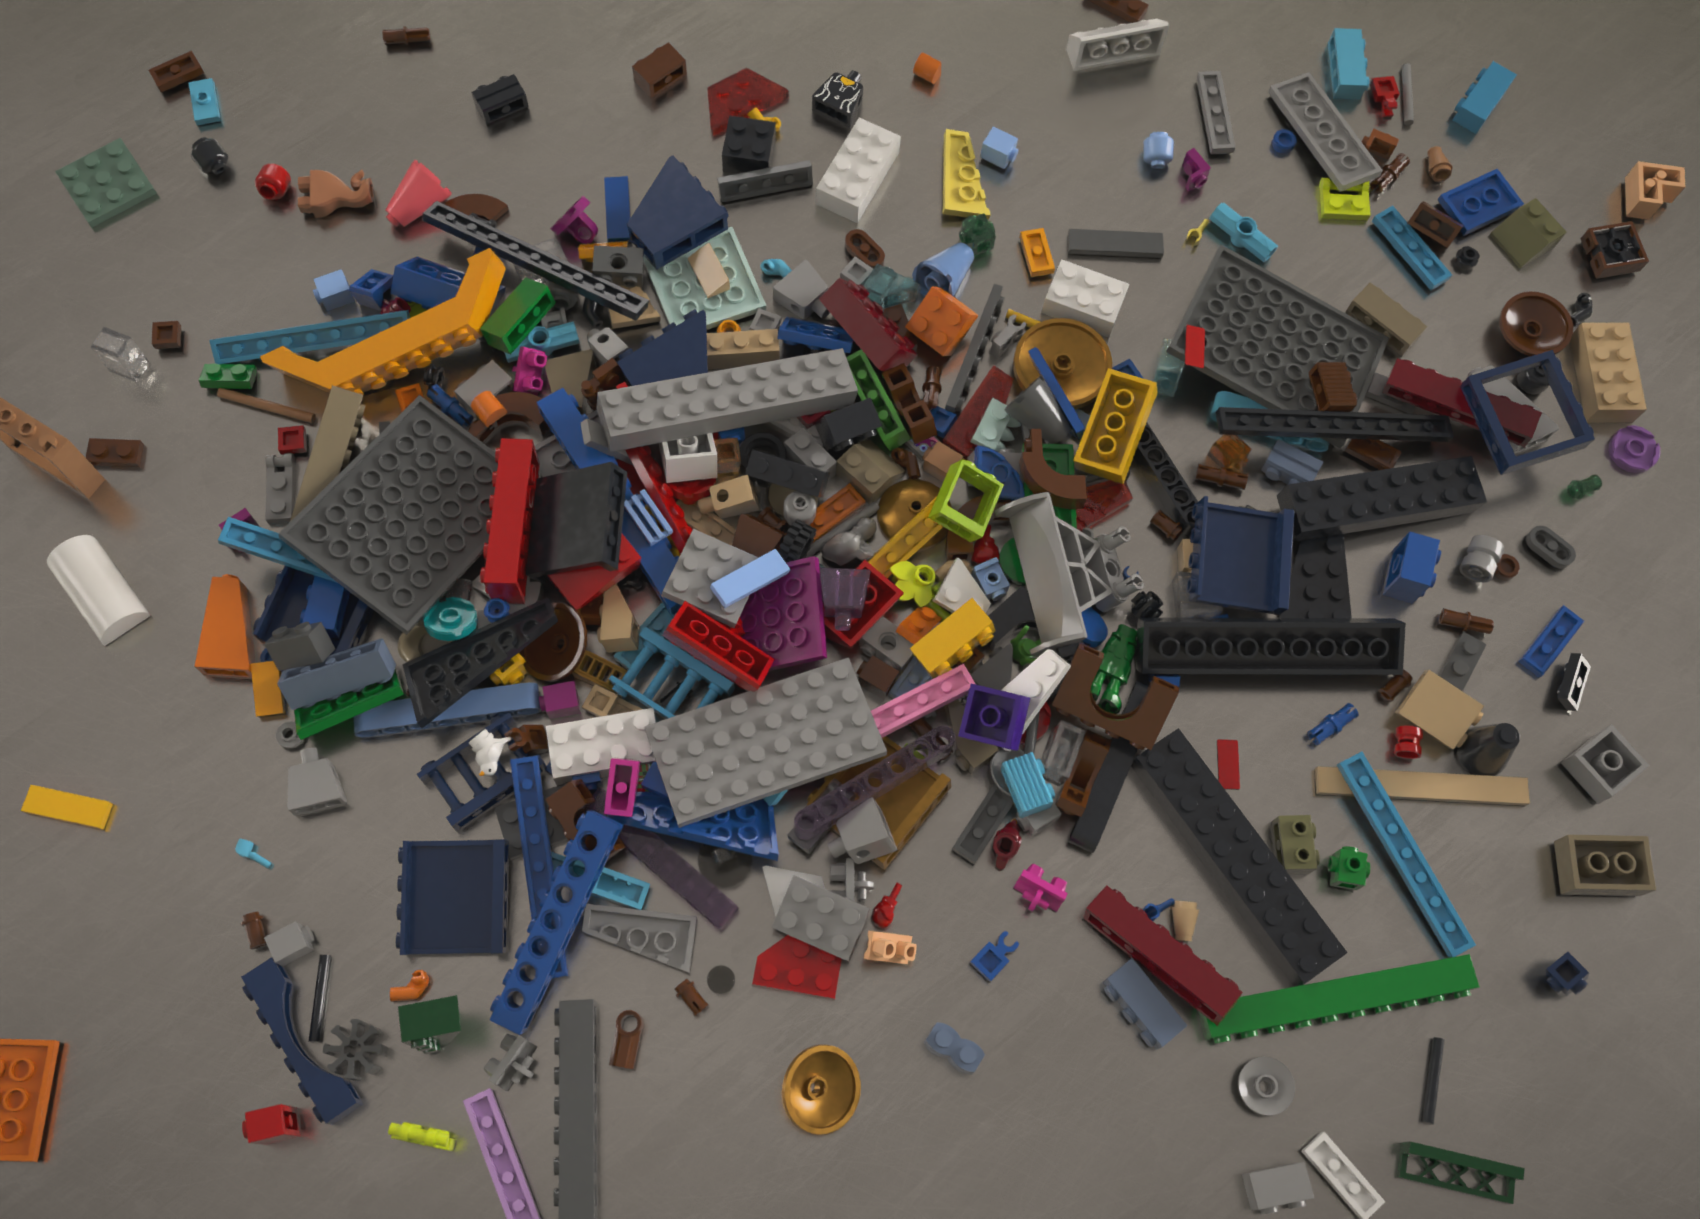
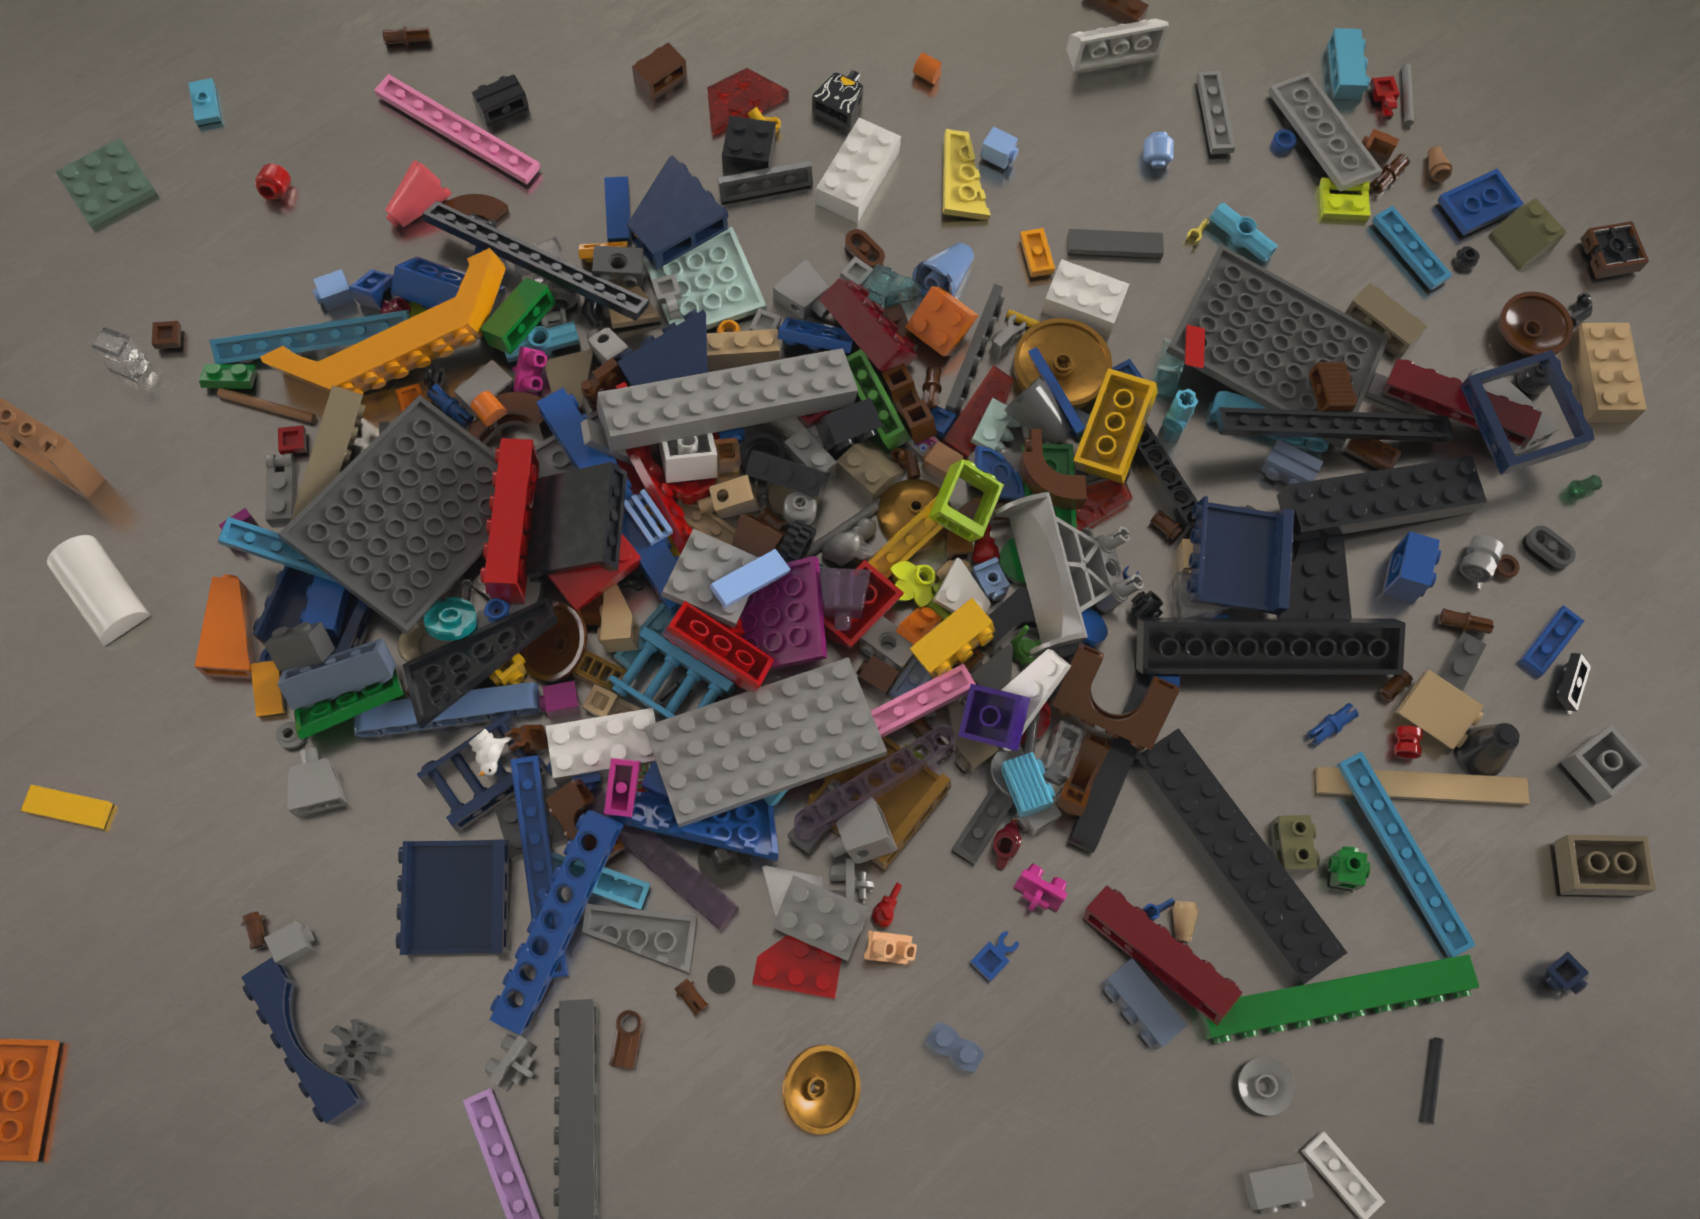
reddish brown plate [85,438,144,467] -> none
reddish brown plate [149,51,204,92] -> none
black head [191,137,228,175] -> none
medium azure hand [235,839,272,869] -> none
red brick [242,1104,301,1145] -> none
nougat hips [298,170,374,218] -> none
black bar [308,955,331,1042] -> none
neon yellow plate [388,1122,457,1151] -> none
orange arm [390,970,429,1002] -> none
dark green wedge [398,995,461,1054] -> none
magenta tile [550,195,598,244] -> none
tan slope [688,243,730,298] -> none
medium azure arm [761,259,792,278] -> none
orange tile [809,483,866,543] -> none
clear green brick [959,213,996,256] -> none
green piece [1091,624,1137,714] -> none
magenta bracket [1182,148,1211,191] -> none
reddish brown pin [1195,464,1248,490] -> none
clear orange brick [1207,435,1252,471] -> none
red sticker [1217,739,1240,789] -> none
dark green fence [1397,1141,1525,1204] -> none
reddish brown brick [1407,201,1464,248] -> none
dark azure brick [1452,61,1517,134] -> none
medium lavender tile [1608,425,1660,473] -> none
light nougat brick [1625,161,1685,220] -> none
none -> bright pink plate [374,74,541,185]
none -> light grey plate [651,274,682,320]
none -> medium azure piece [1159,389,1198,443]

